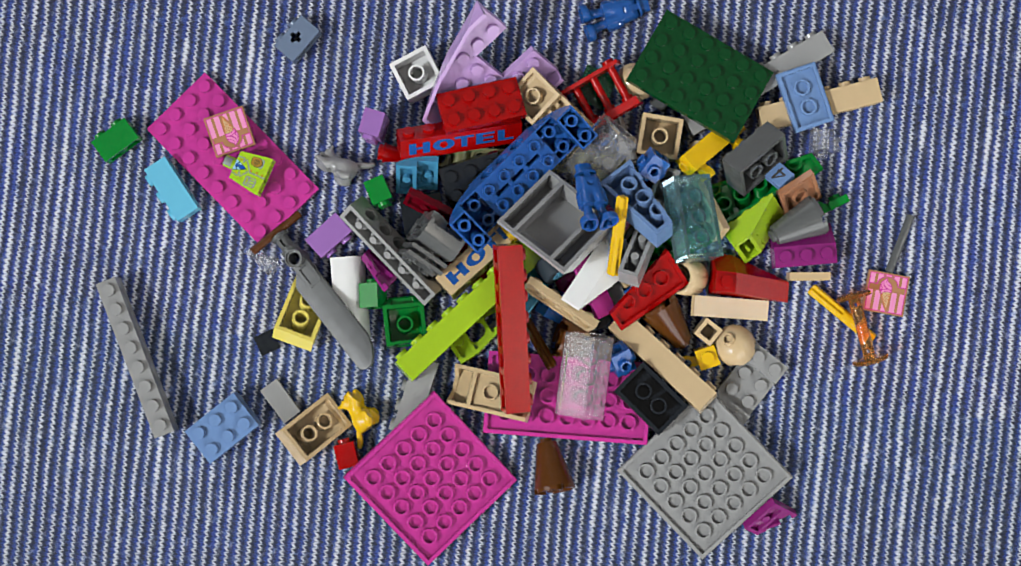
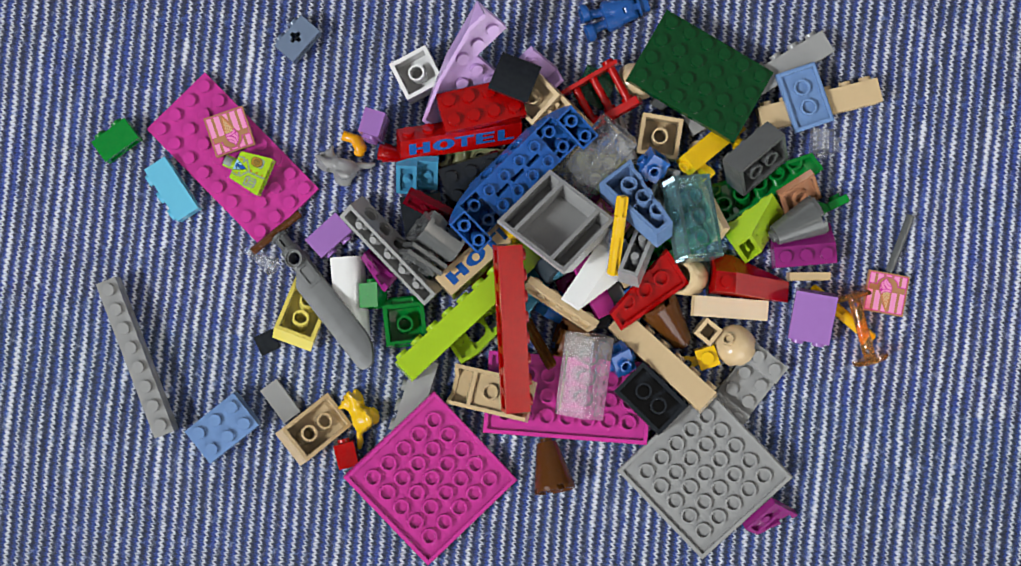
green brick [363,175,395,210] -> none
blue piece [574,163,619,232] -> none
medium blue tile [765,162,795,190] -> none
none -> light orange arm [341,131,367,157]
none -> black slope [488,52,542,104]
none -> medium lavender brick [788,287,838,347]

